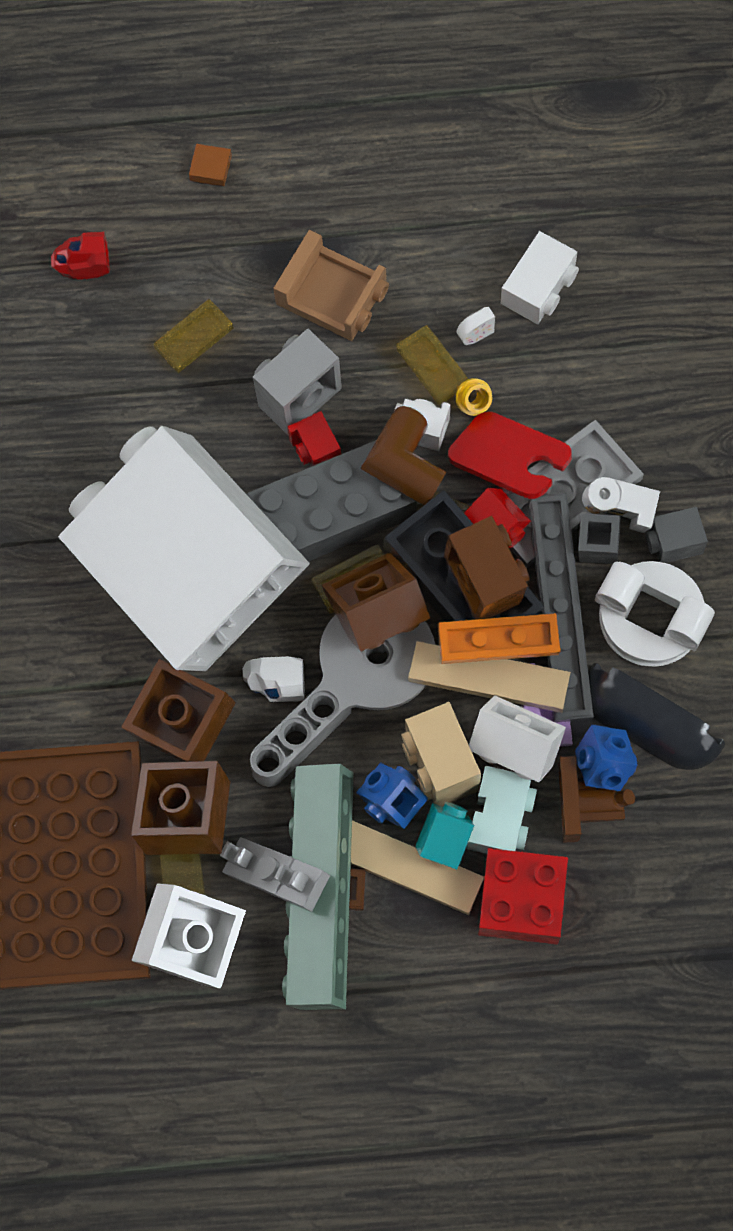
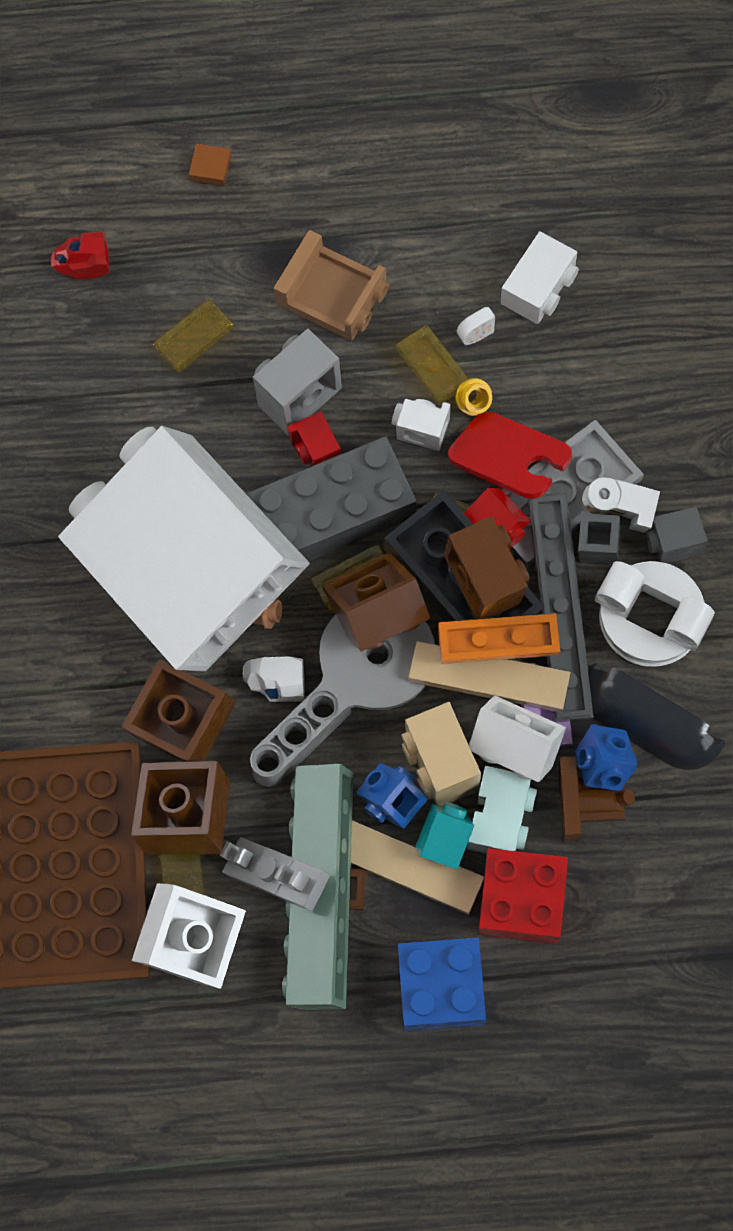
reddish brown brick [360,406,446,505] -> none
none -> nougat plate [253,599,282,629]
none -> blue brick [398,938,486,1031]

